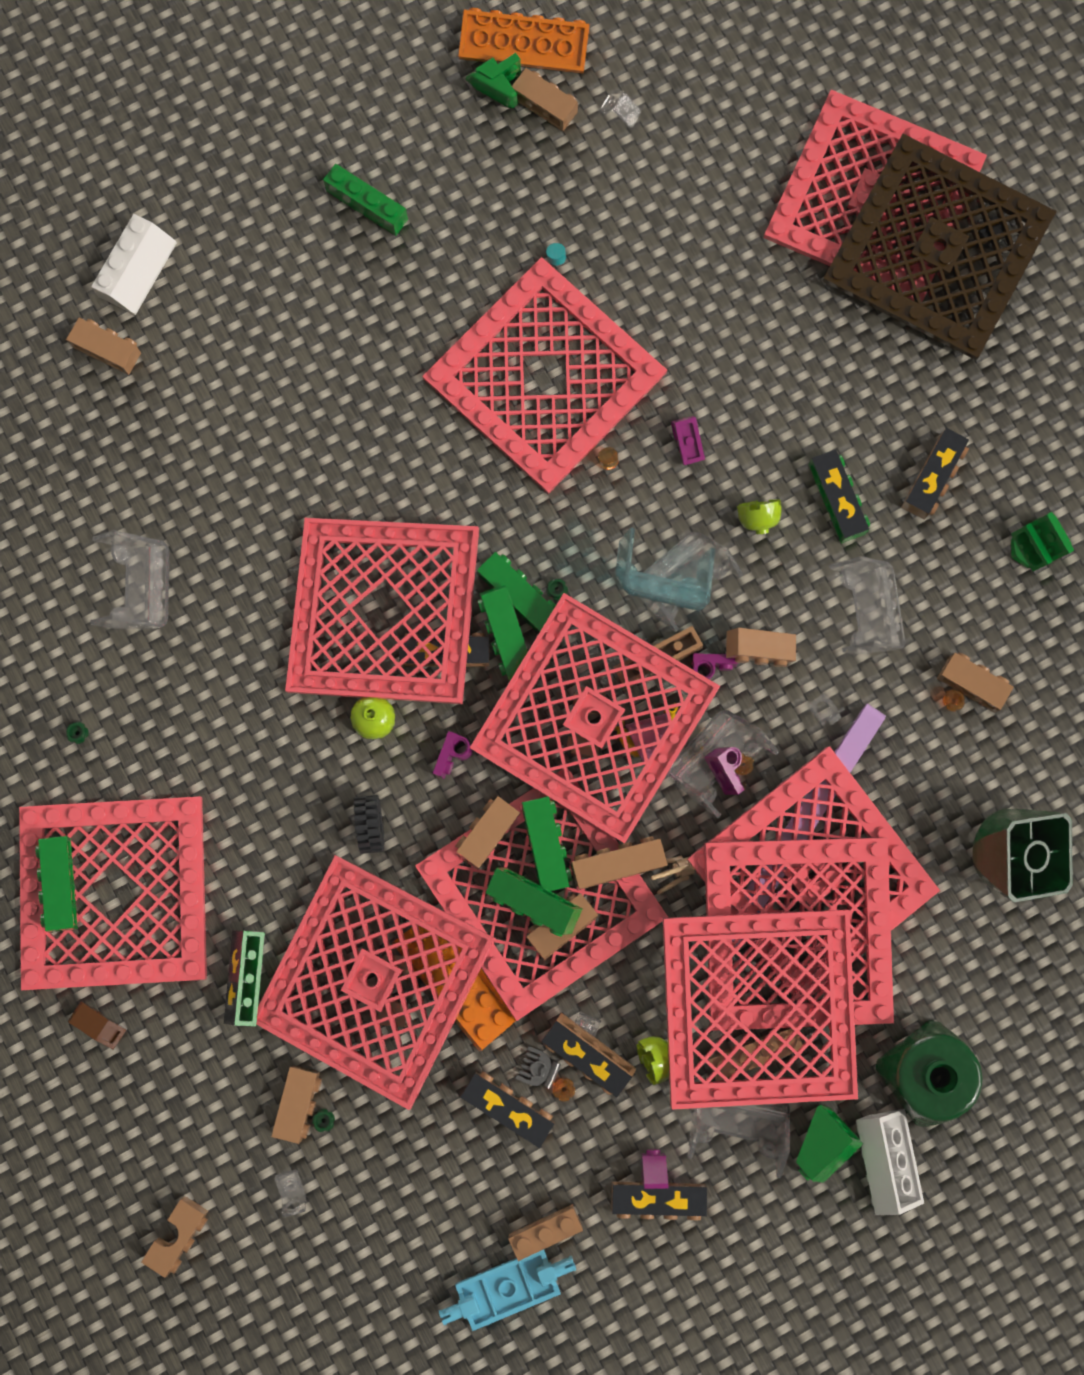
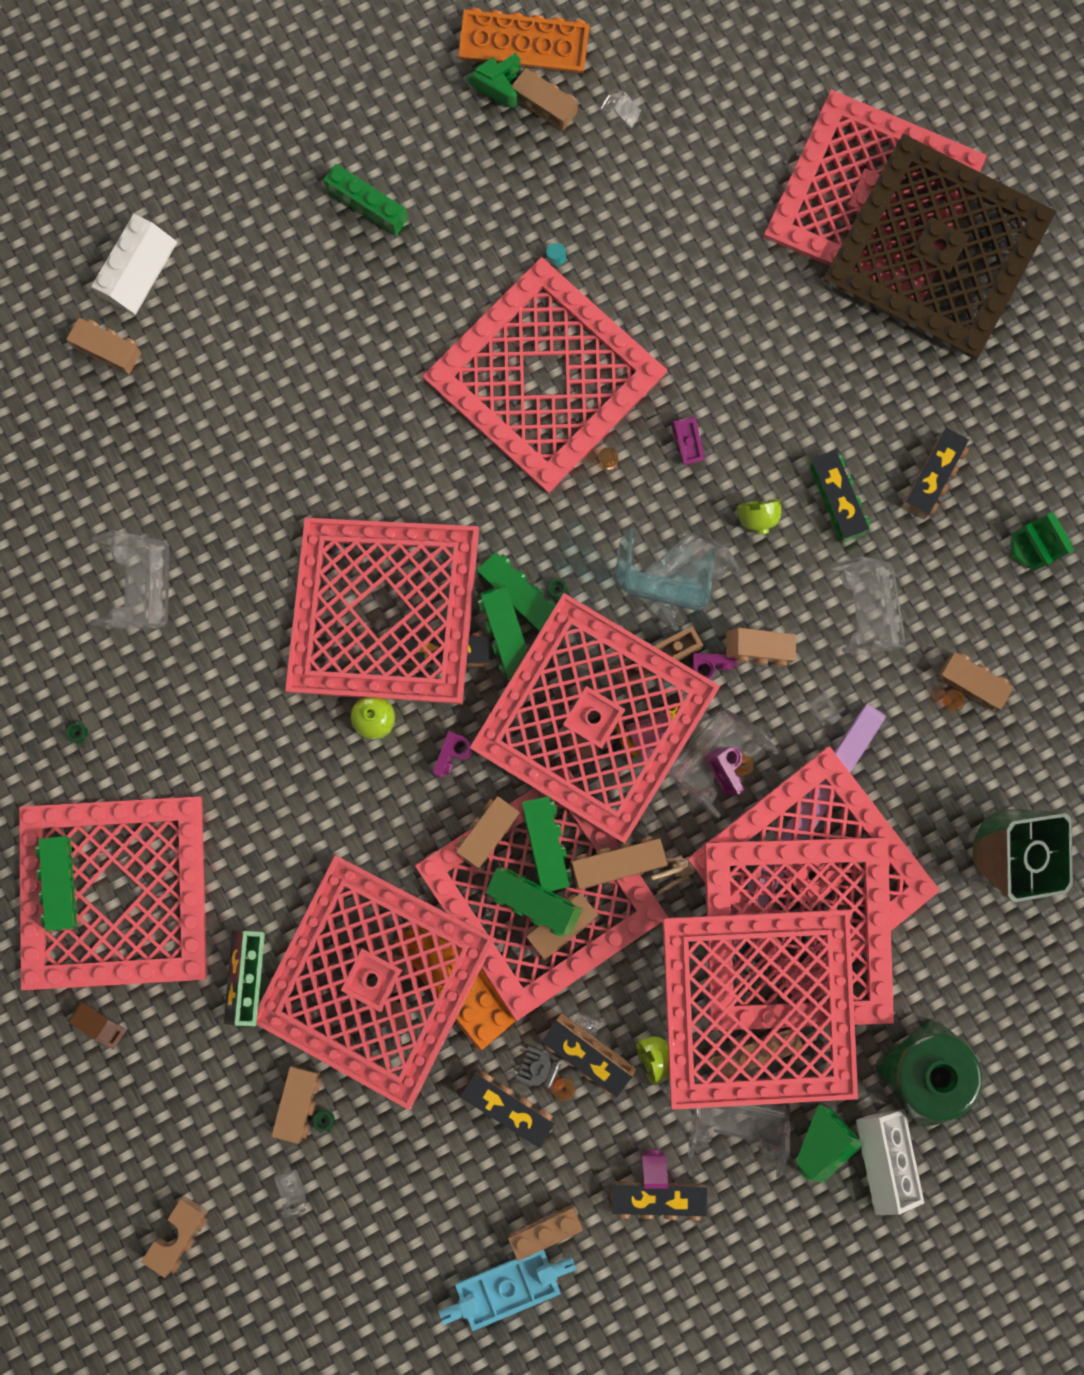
black tyre [354,795,385,854] -> none

